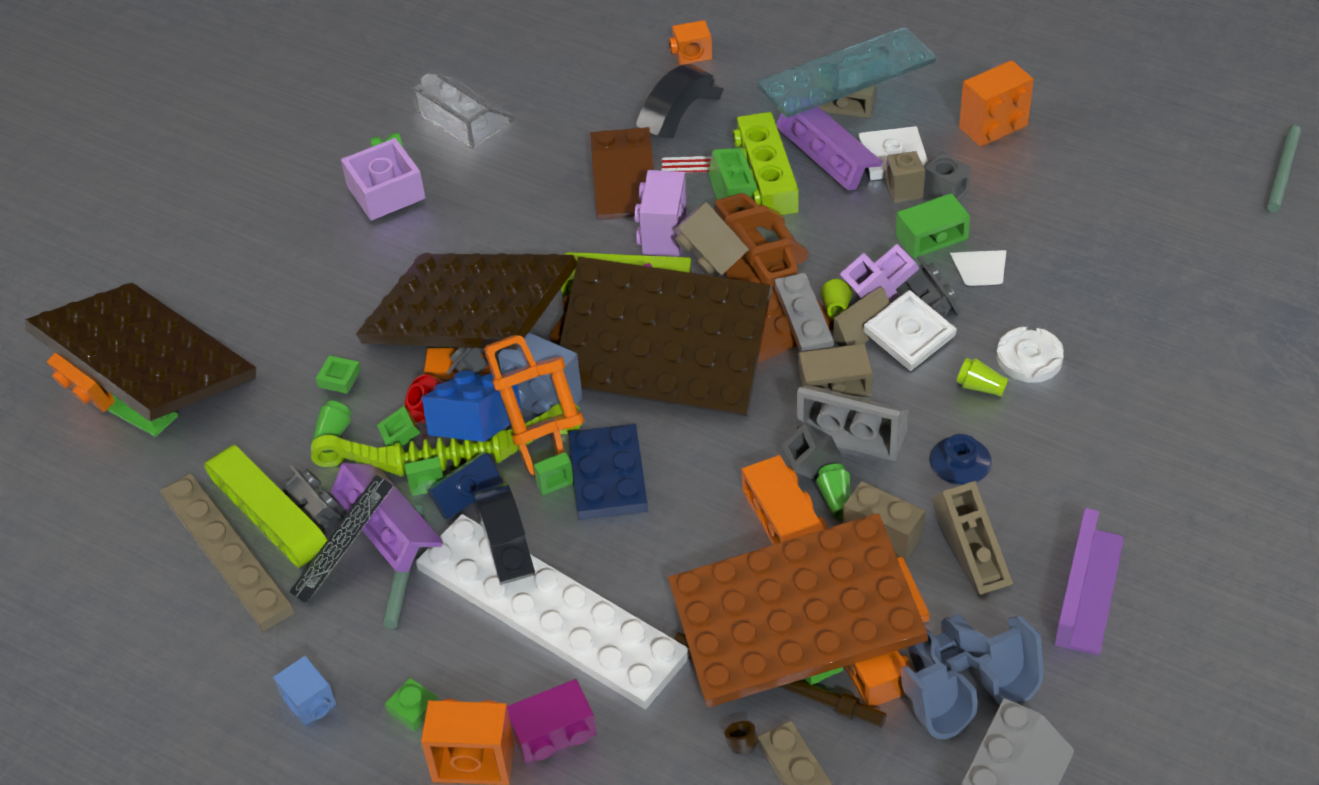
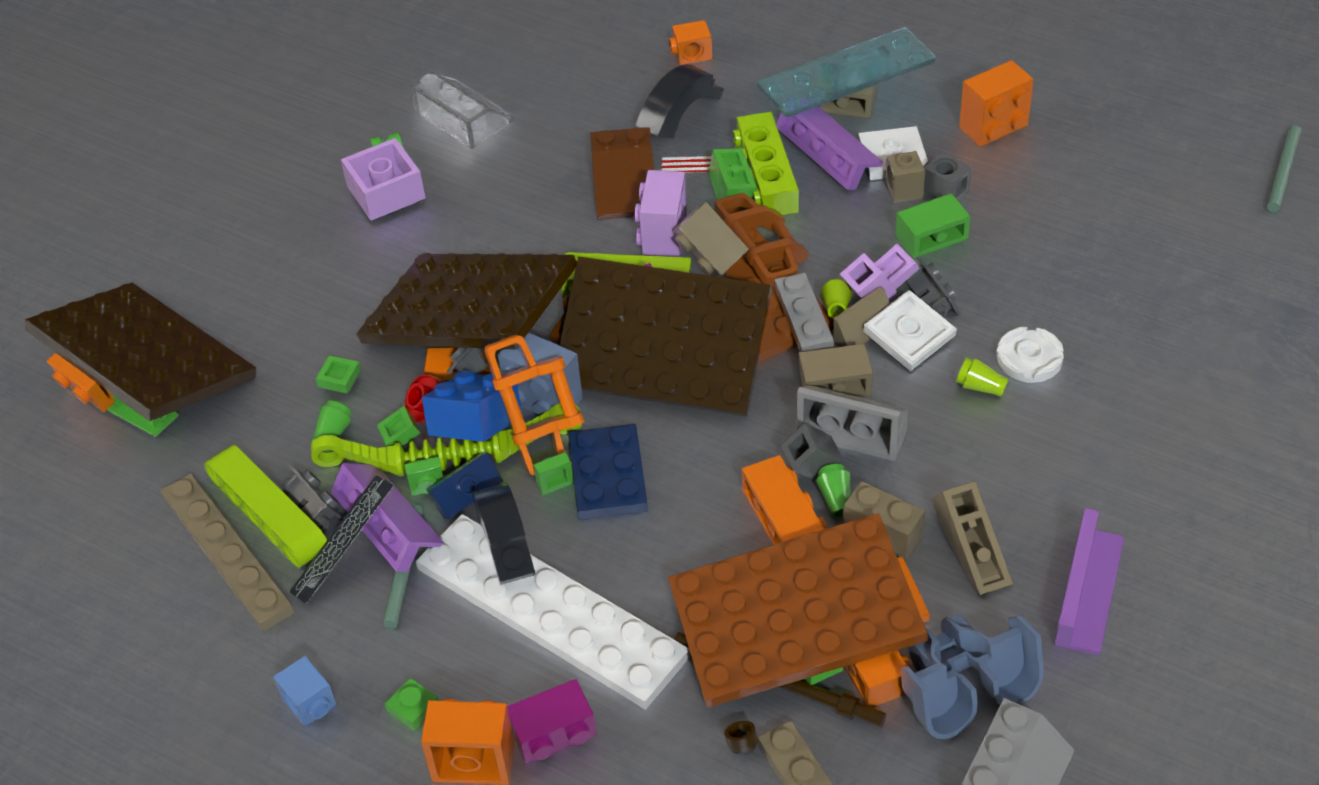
dark blue piece [929,434,992,485] -> none
white sticker [950,250,1006,286] -> none

